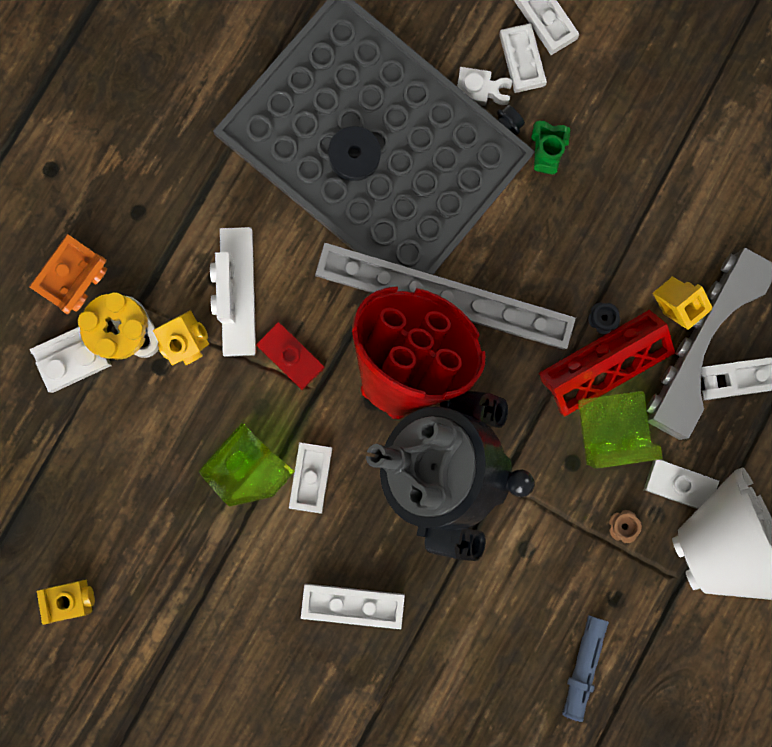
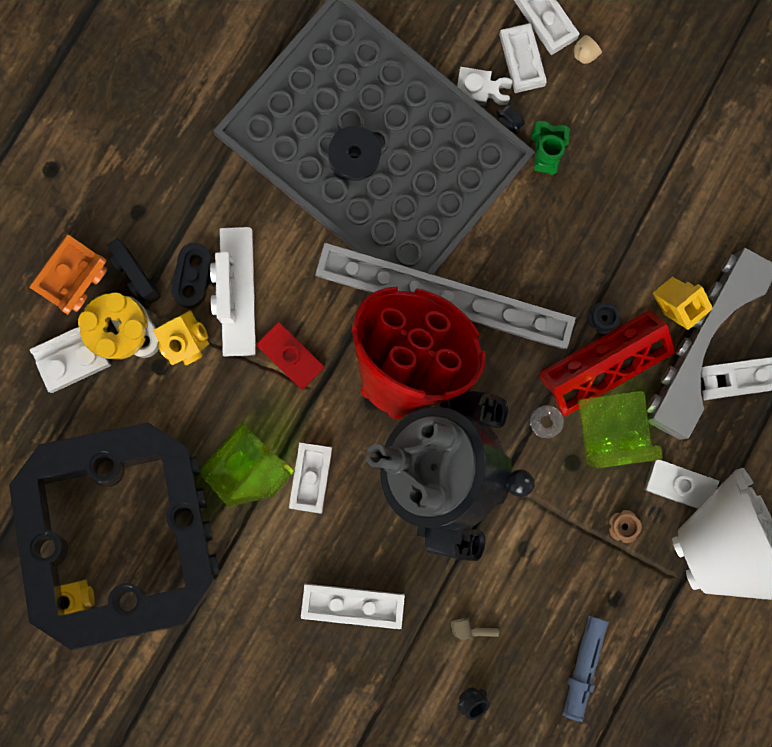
none -> black panel [9,422,220,650]
none -> black plate [107,237,161,304]
none -> black plate [171,243,213,308]
none -> dark tan hand [451,618,499,640]
none -> black plate [457,687,490,720]
none -> clear plate [530,405,564,438]
none -> tan hinge [574,34,602,64]

